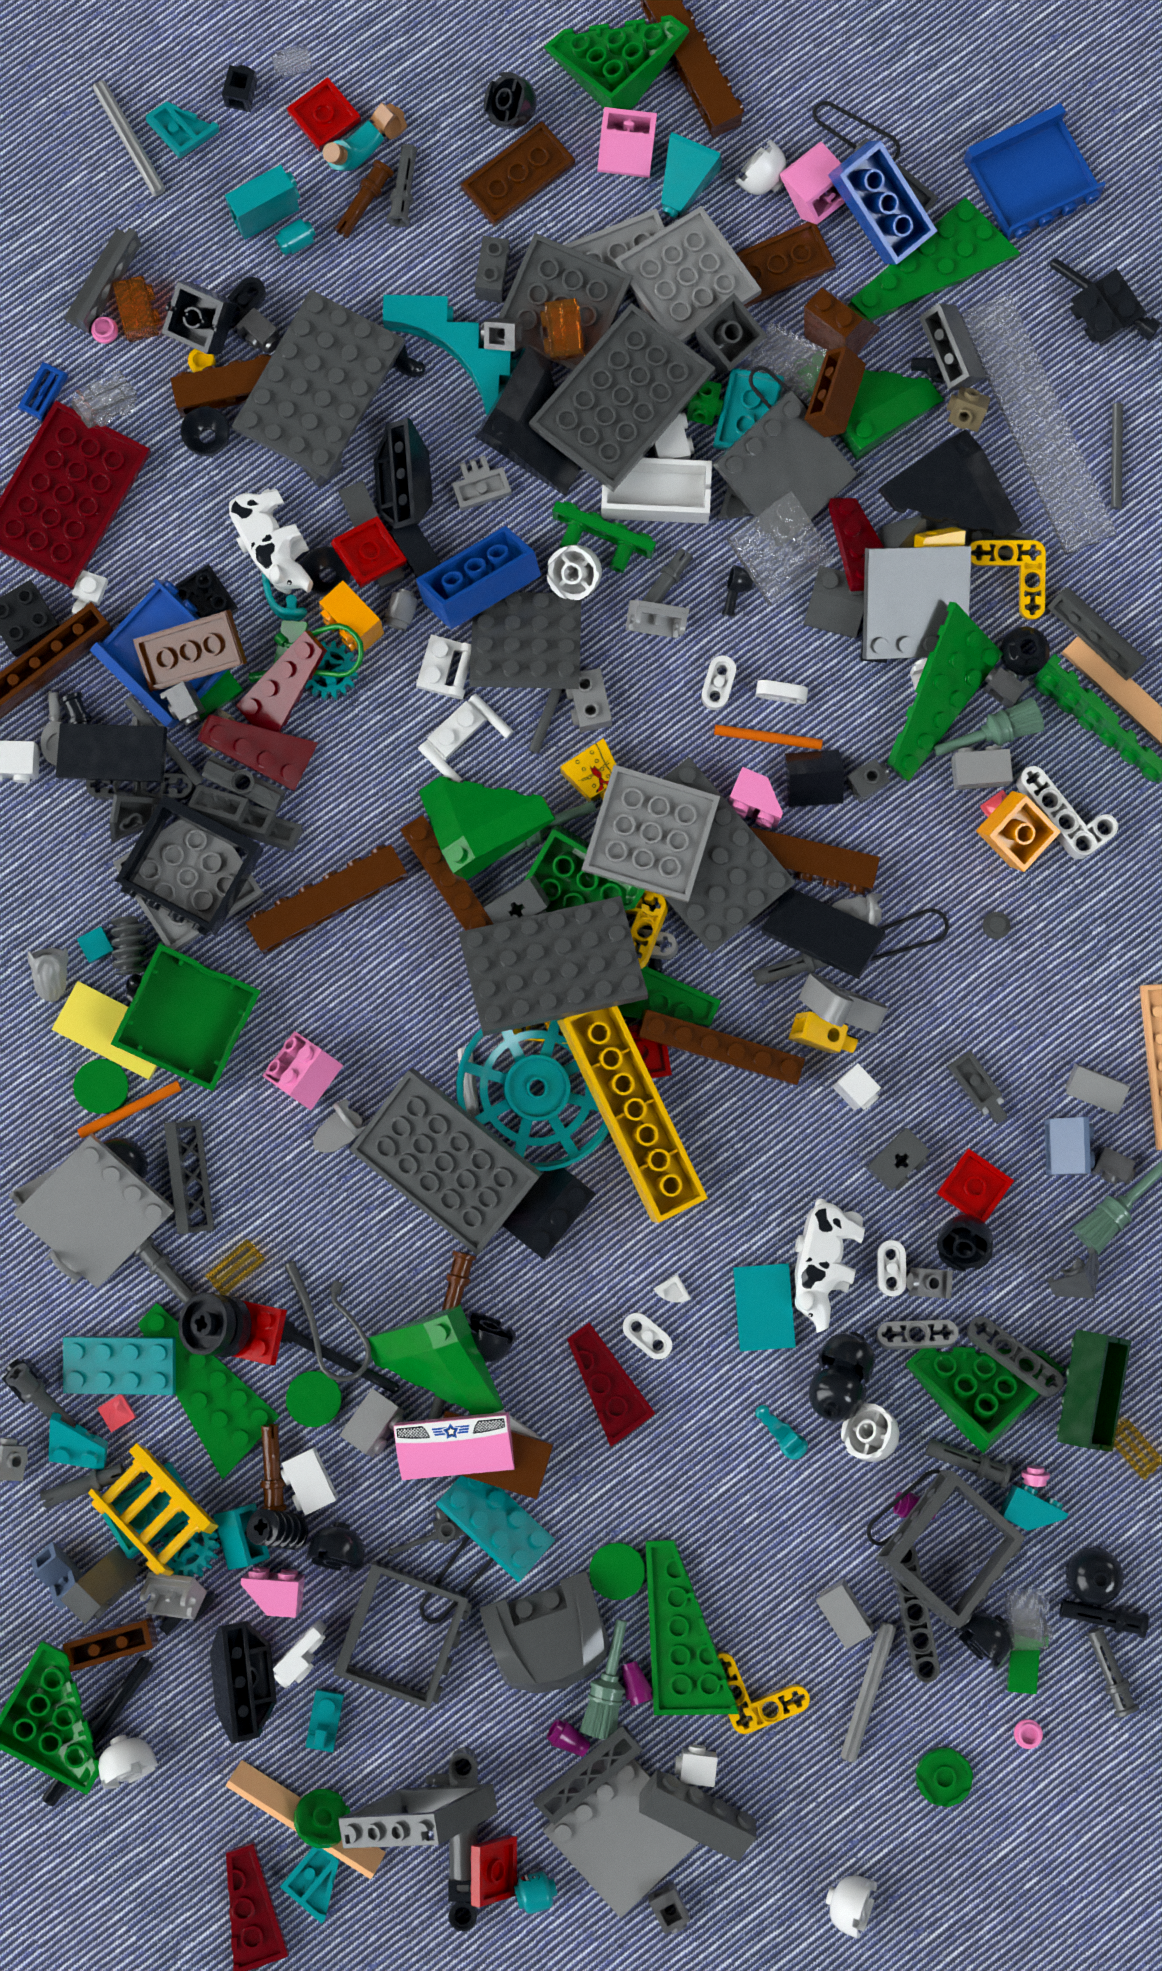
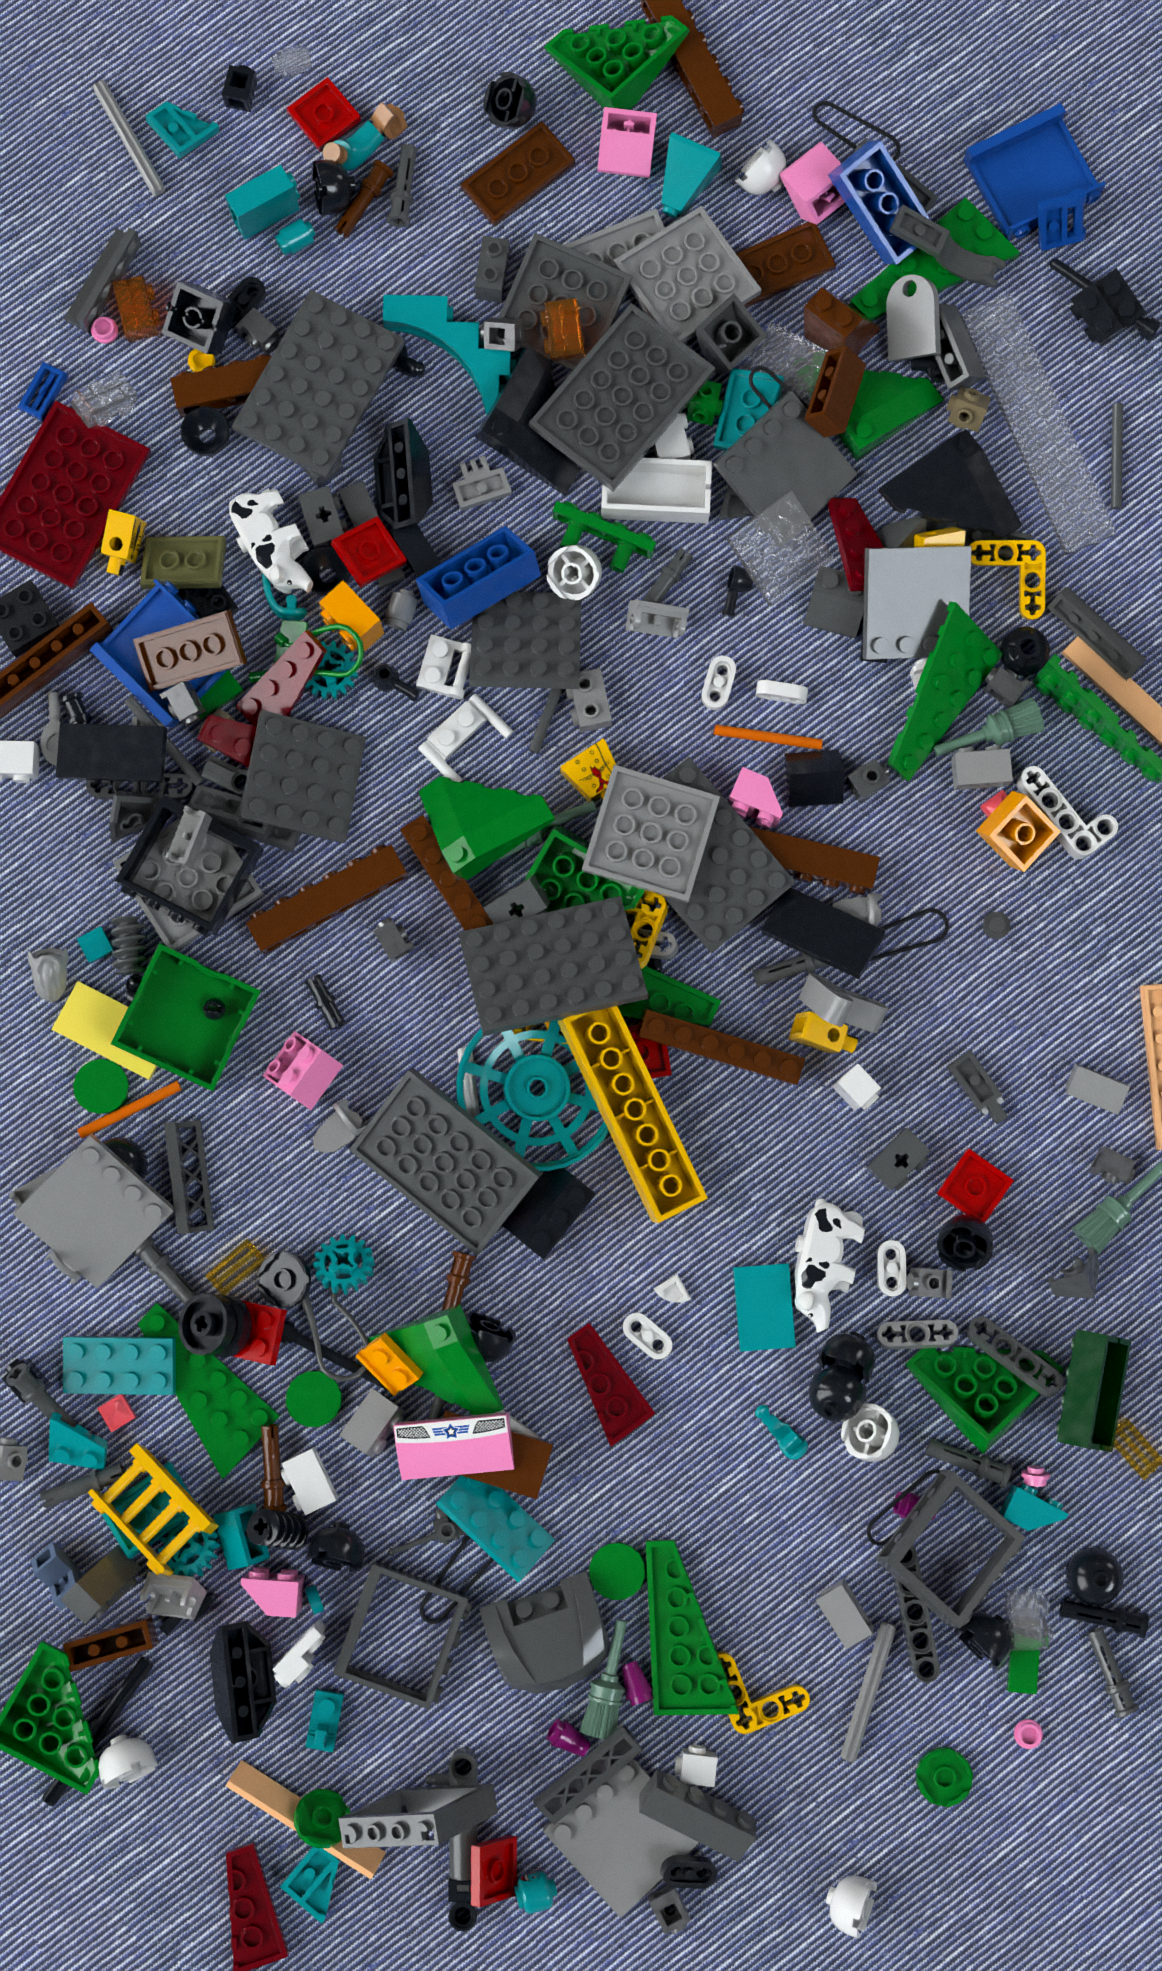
white plate [72,570,108,614] -> none
slope [1044,1117,1095,1175] -> none
none -> yellow torso [101,509,147,576]
none -> olive tile [140,536,227,589]
none -> light grey hinge [165,806,212,869]
none -> black hinge [203,998,226,1020]
none -> dark grey plate [239,710,366,843]
none -> tile [258,1251,311,1308]
none -> dark grey brick [298,486,348,549]
none -> black pin [305,974,346,1031]
none -> teal tile [305,1584,324,1615]
none -> black cylinder [312,160,356,216]
none -> teal gear [313,1234,375,1295]
none -> light orange plate [355,1333,424,1396]
none -> black bar [372,664,421,702]
none -> flat silver brick [374,917,415,963]
none -> black plate [660,1855,717,1889]
none -> light grey tile [886,275,941,362]
none -> dark grey piece [889,205,1006,288]
none -> blue plate [1038,188,1087,251]

